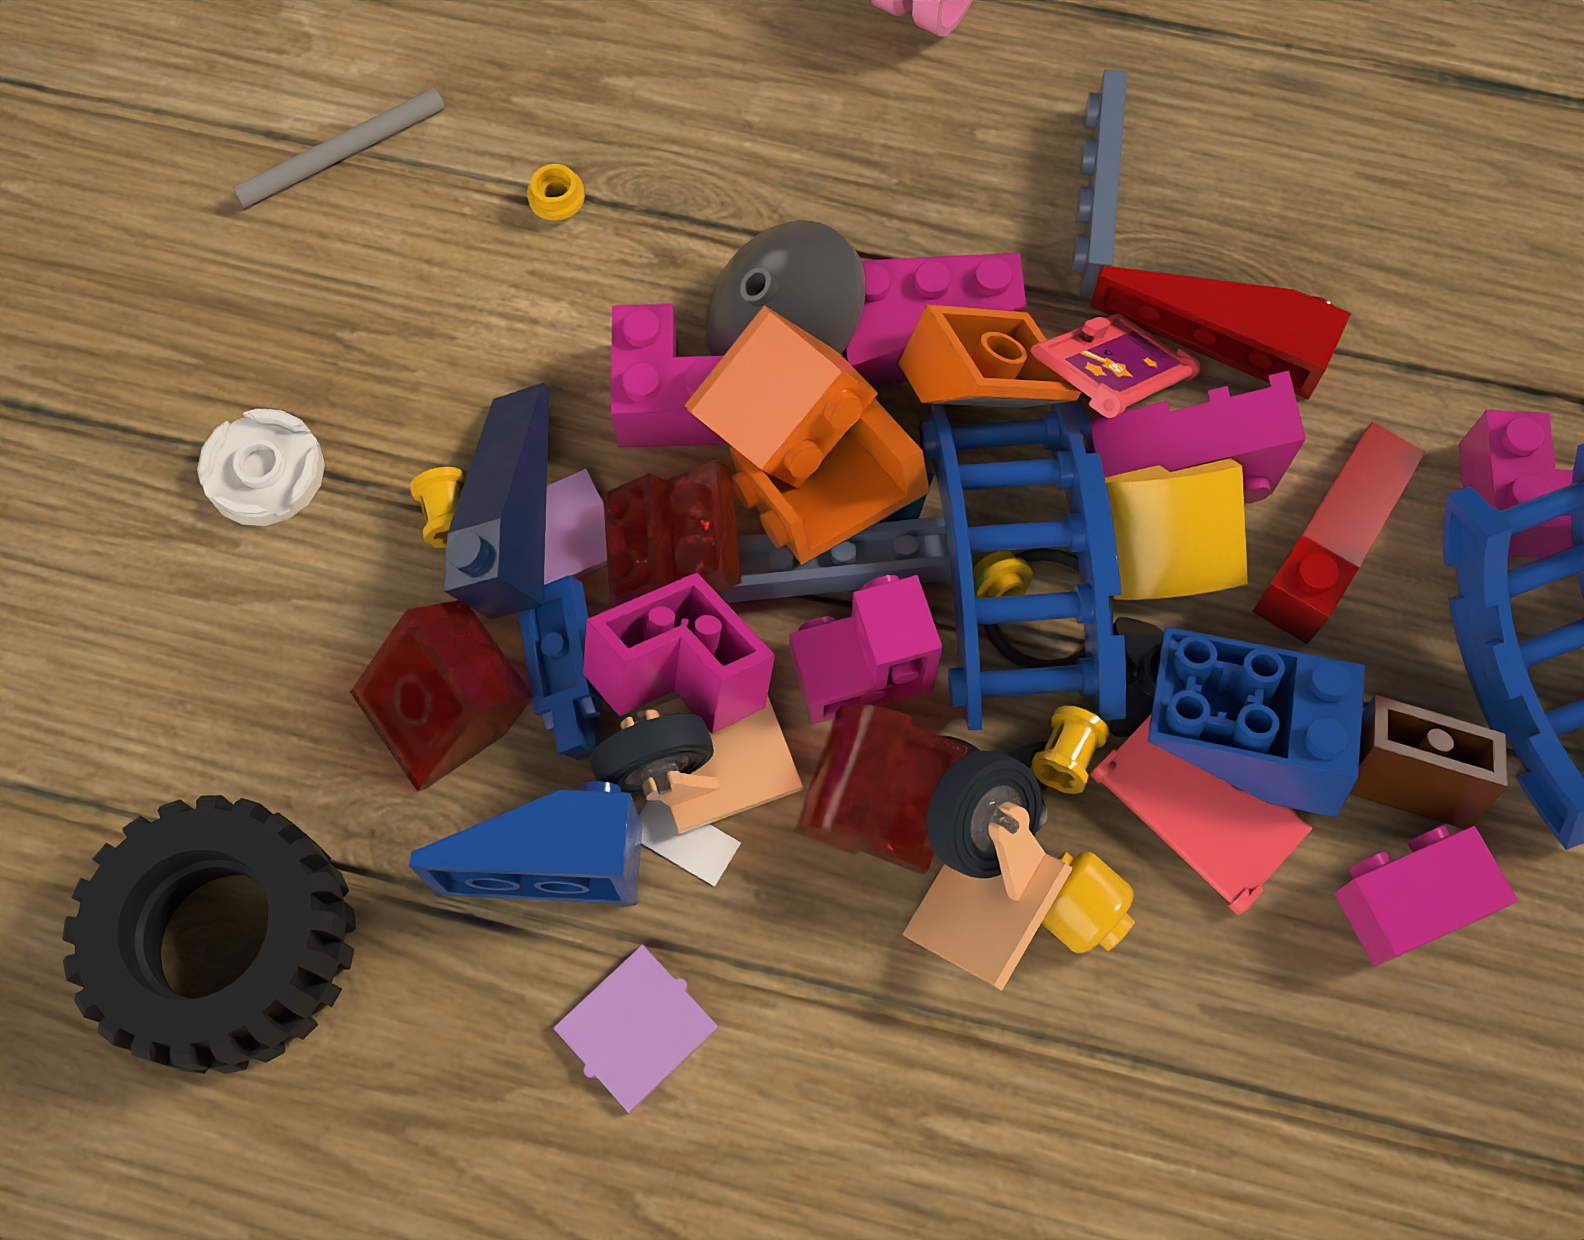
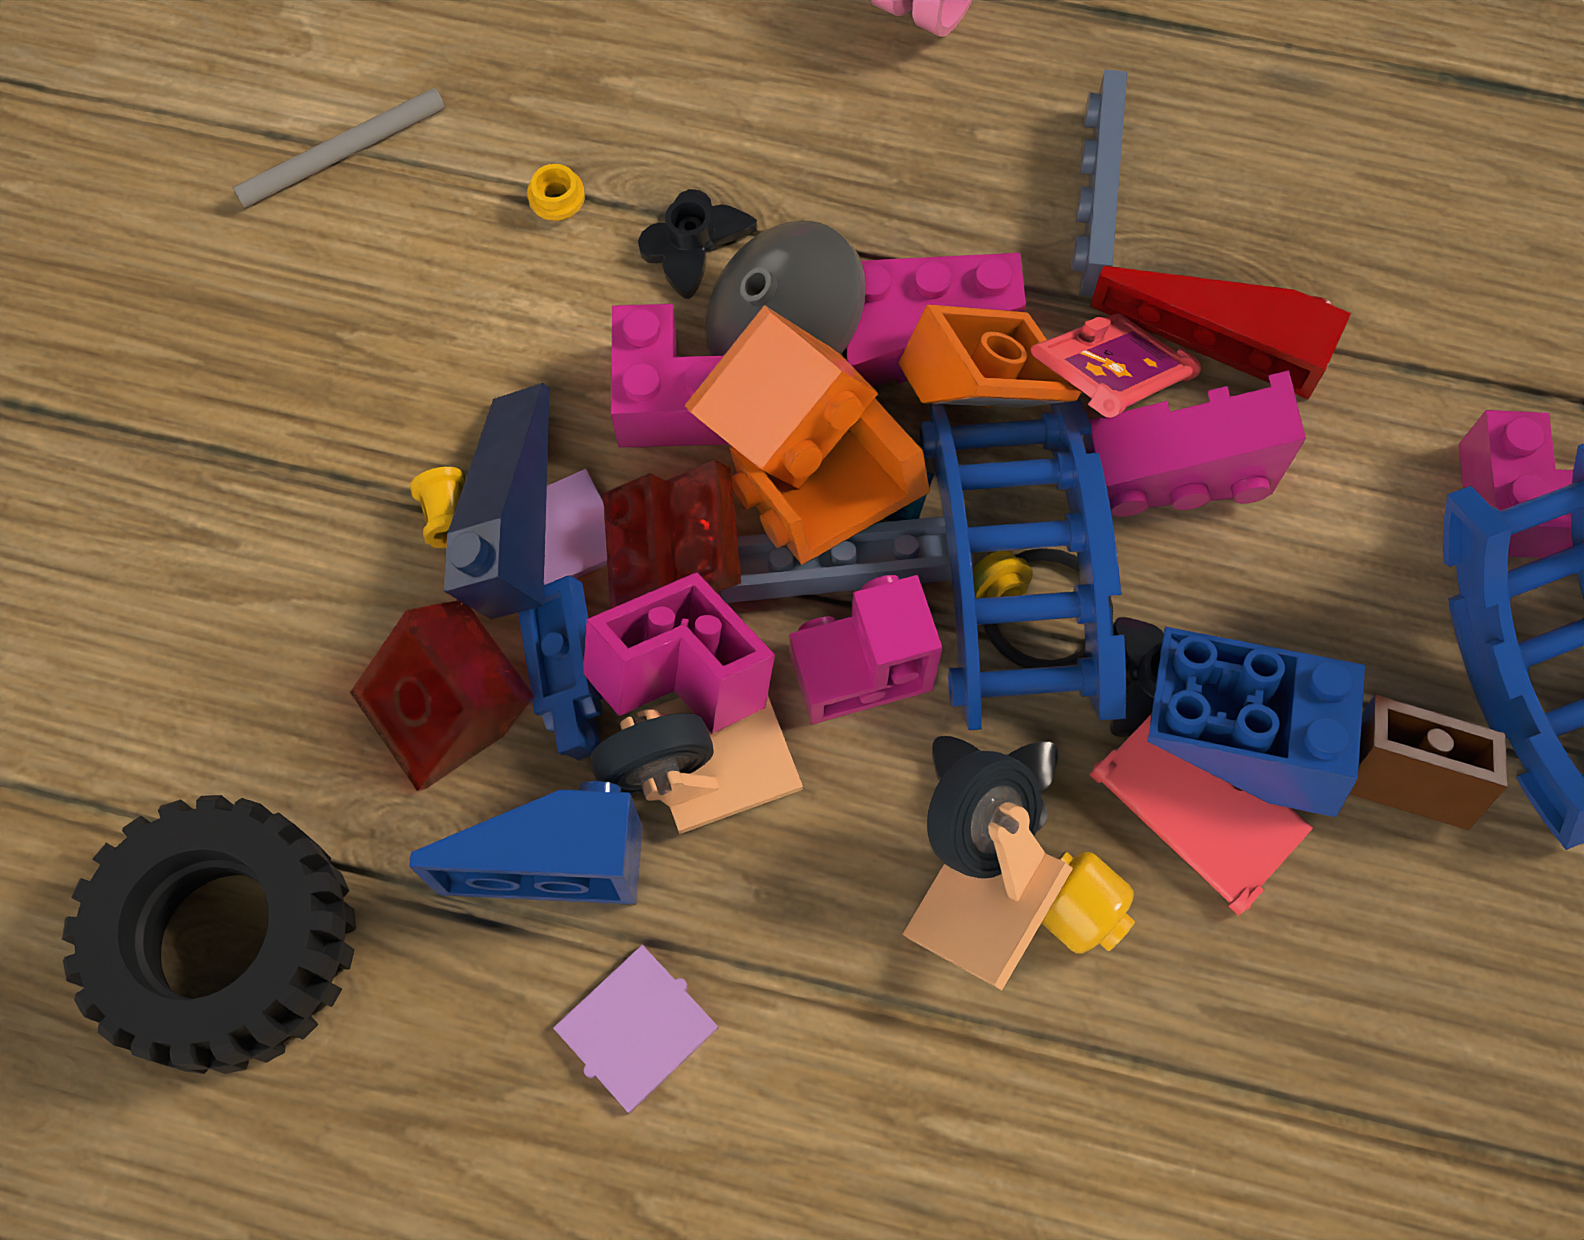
white tile [197,409,325,526] -> none
white sticker [639,800,741,887] -> none
clear red brick [793,704,968,875] -> none
yellow bush [1030,705,1109,794] -> none
yellow slope [1105,458,1248,600] -> none
red slope [1252,422,1426,644] -> none
dark pink brick [1334,825,1519,967] -> none
none -> black animal [638,189,758,299]

